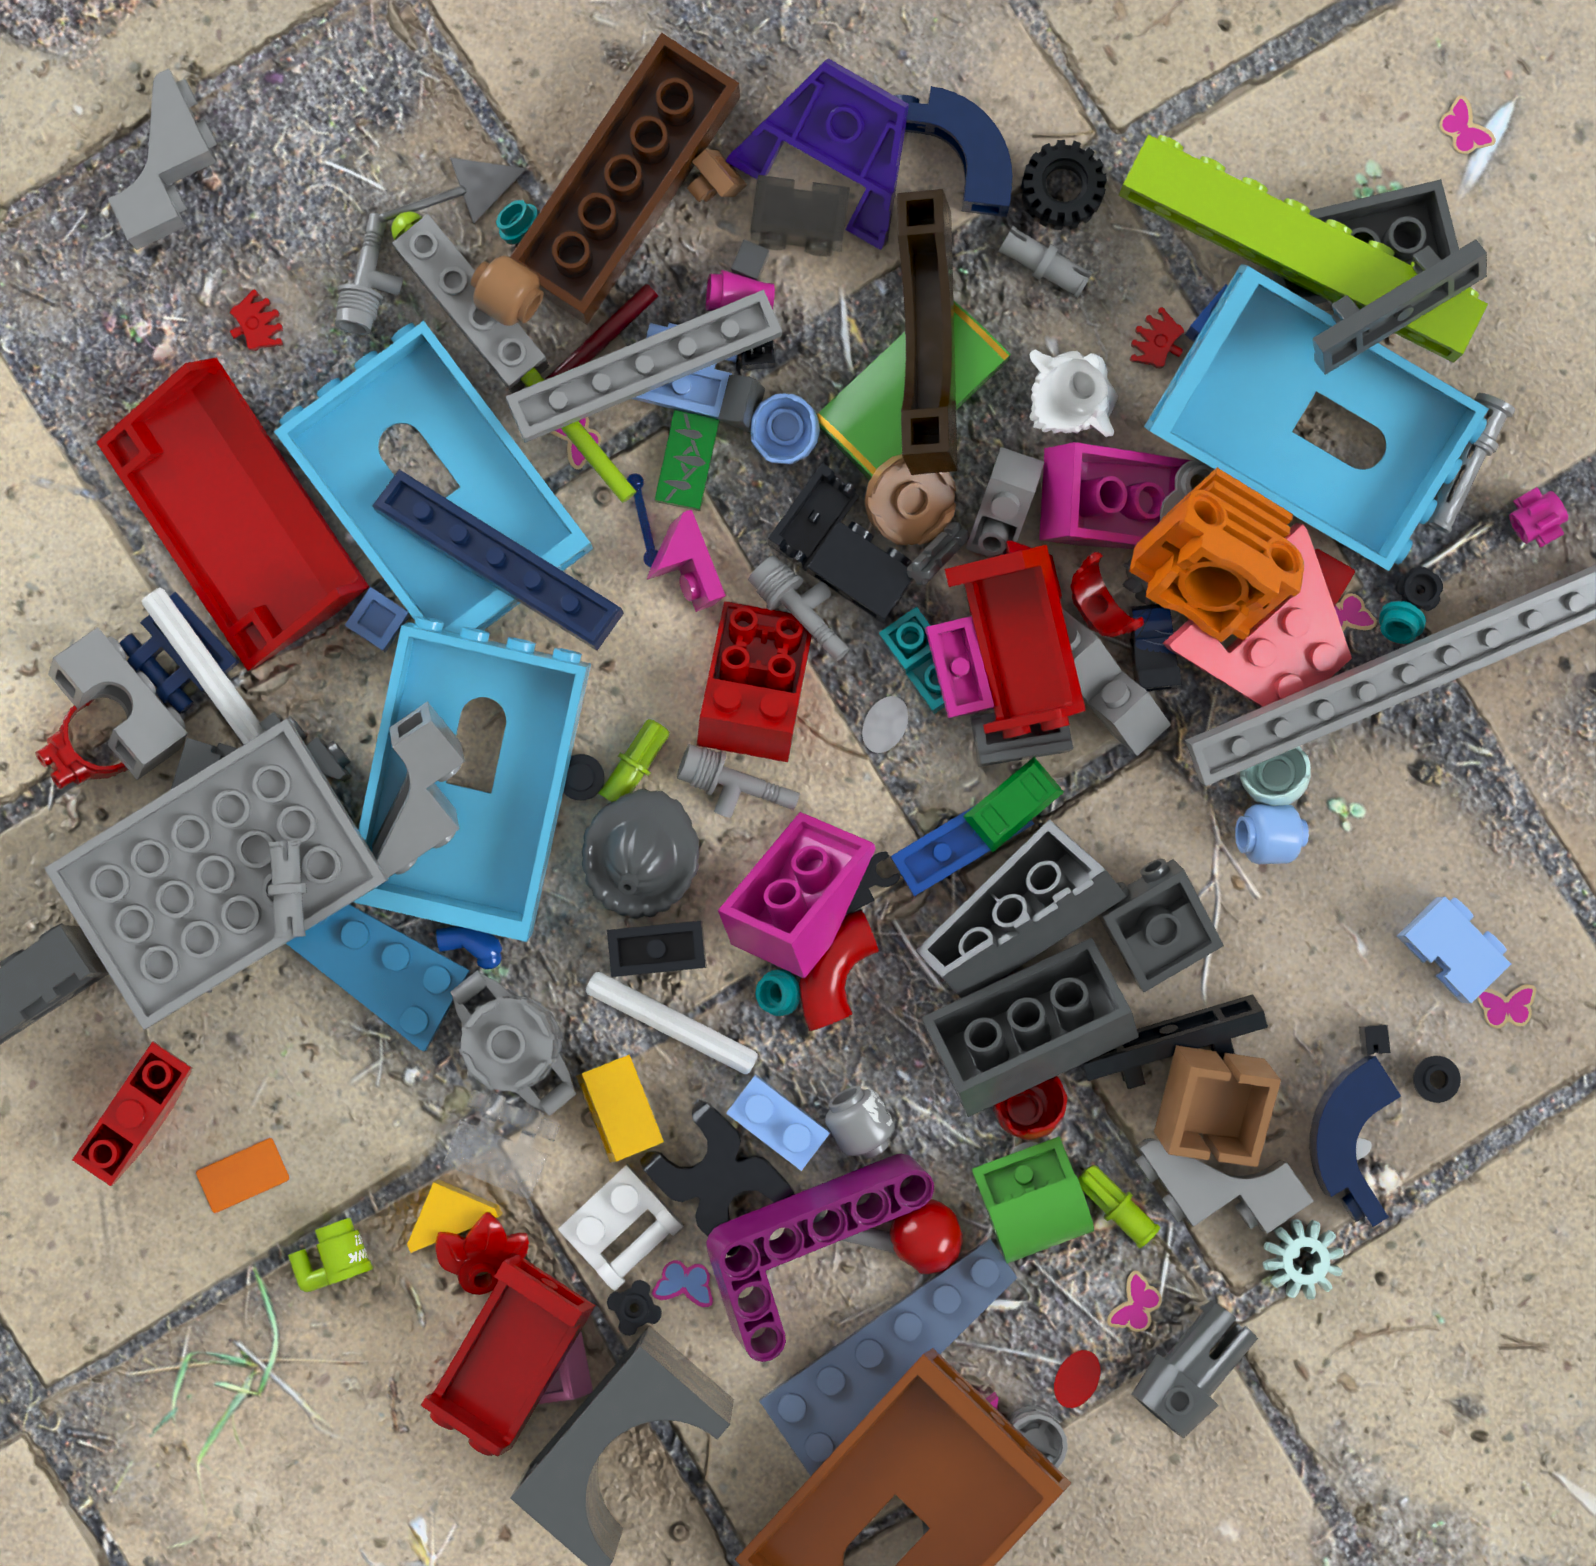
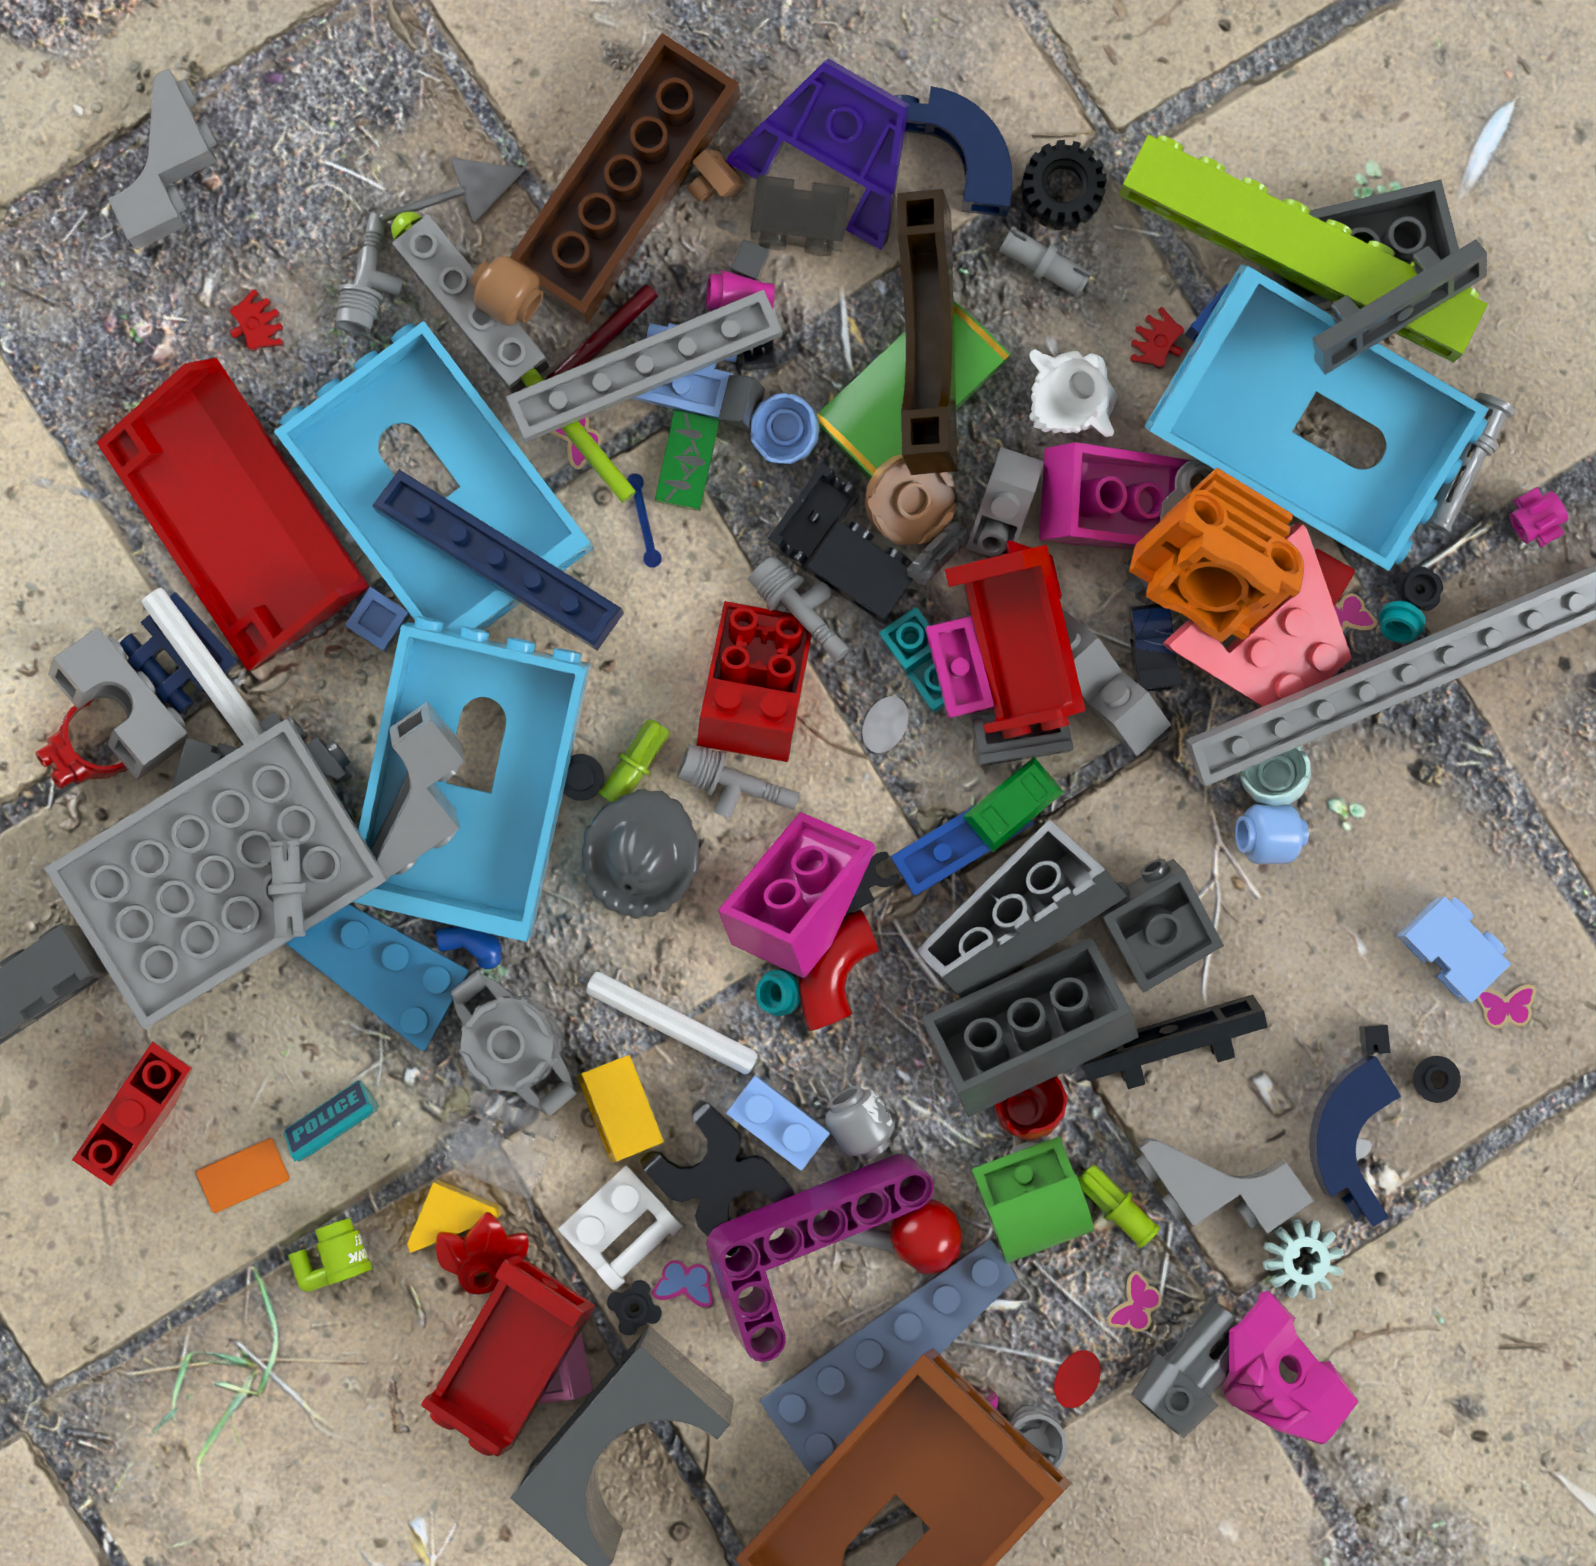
teal plate [496,200,540,244] -> none
black brick [607,921,707,977] -> none
dark pink slope [647,509,726,612] -> none
red helmet [1070,551,1144,637] -> none
medium nougat piece [1154,1045,1281,1167] -> none
dark pink sticker [1439,95,1496,154] -> none
none -> slope [284,1081,379,1162]
none -> dark pink piece [1221,1291,1359,1445]

